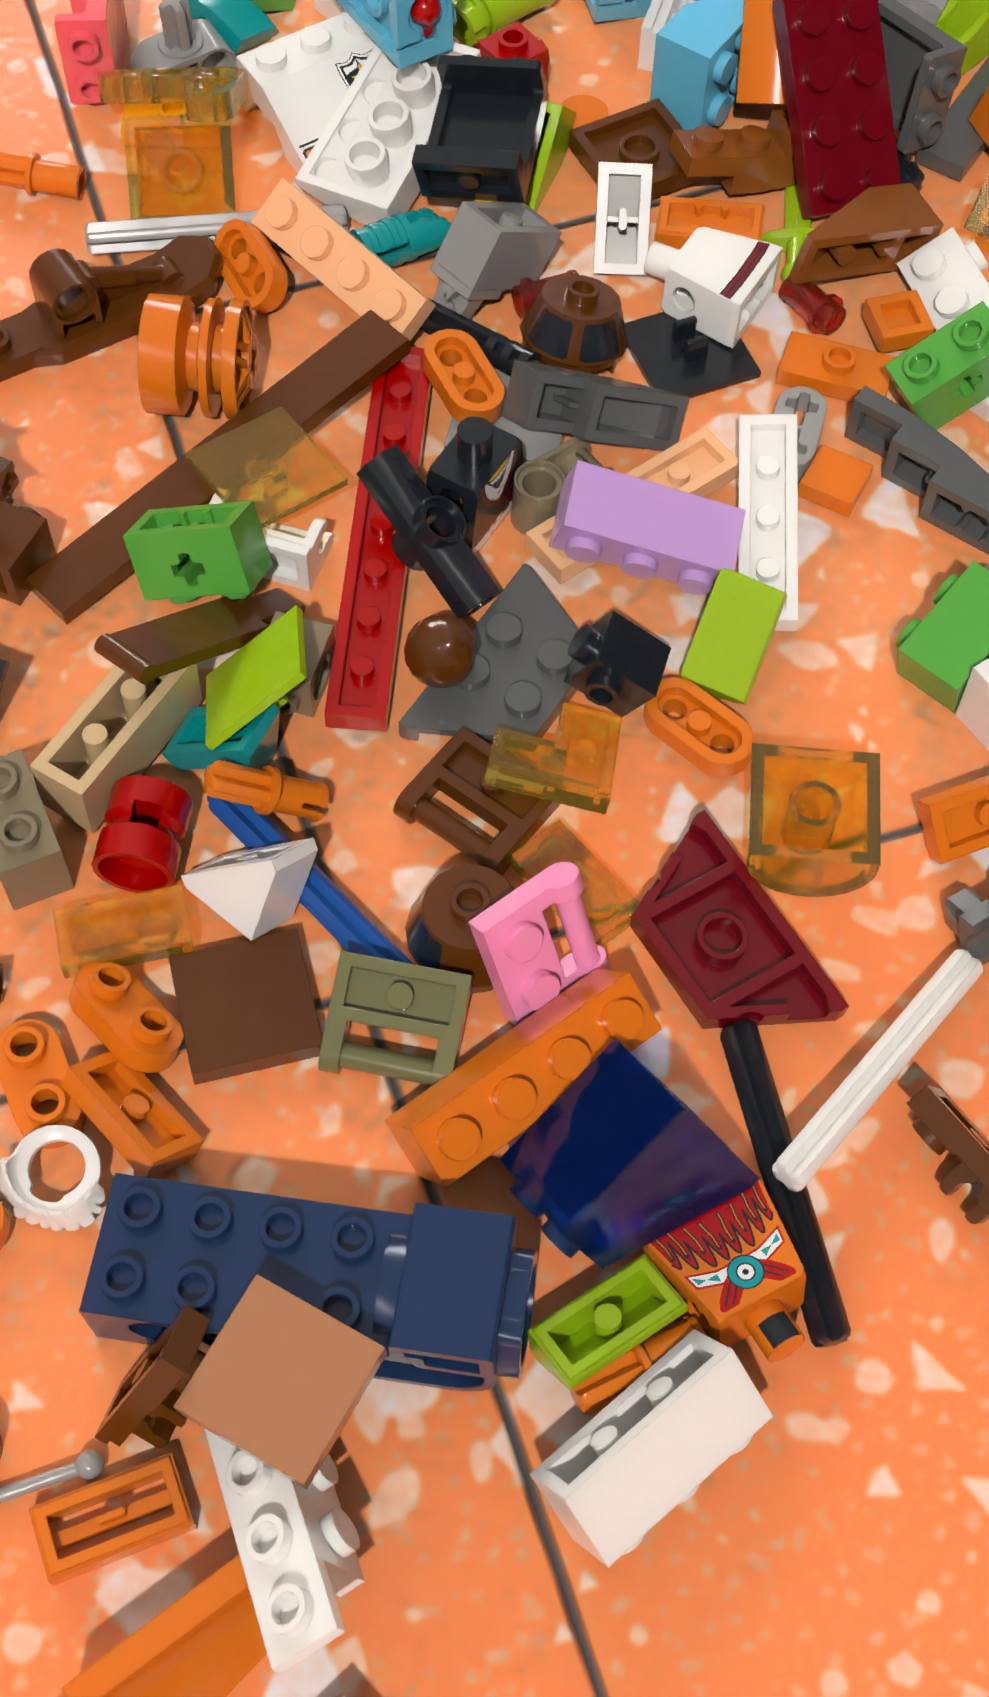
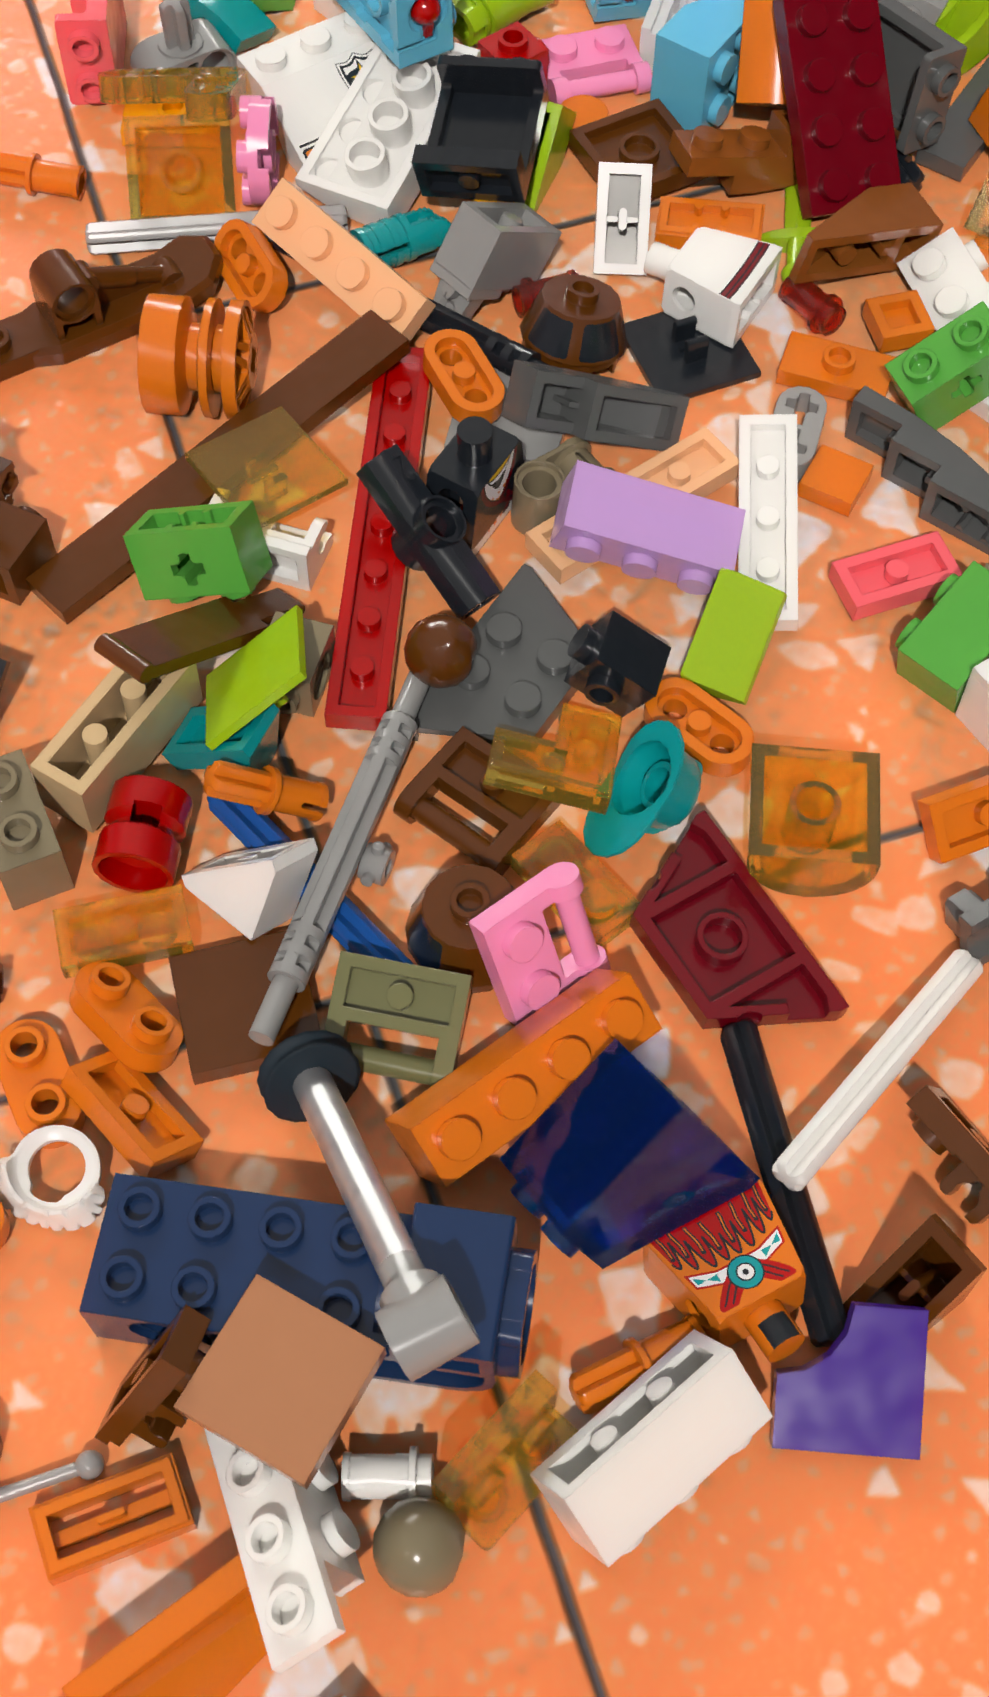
lime slope [527,1253,688,1390] -> none
none -> bright pink plate [236,95,280,205]
none -> light grey axle [248,671,429,1046]
none -> piece [257,1030,481,1382]
none -> white pin [341,1446,434,1501]
none -> light grey piece [357,841,396,887]
none -> dark tan piece [373,1496,465,1598]
none -> clear yellow bracket [431,1369,579,1551]
none -> bright pink plate [541,24,652,104]
none -> teal piece [583,720,703,858]
none -> dark purple tile [769,1301,929,1460]
none -> coral plate [828,531,963,621]
none -> reddish brown slope [843,1213,987,1330]

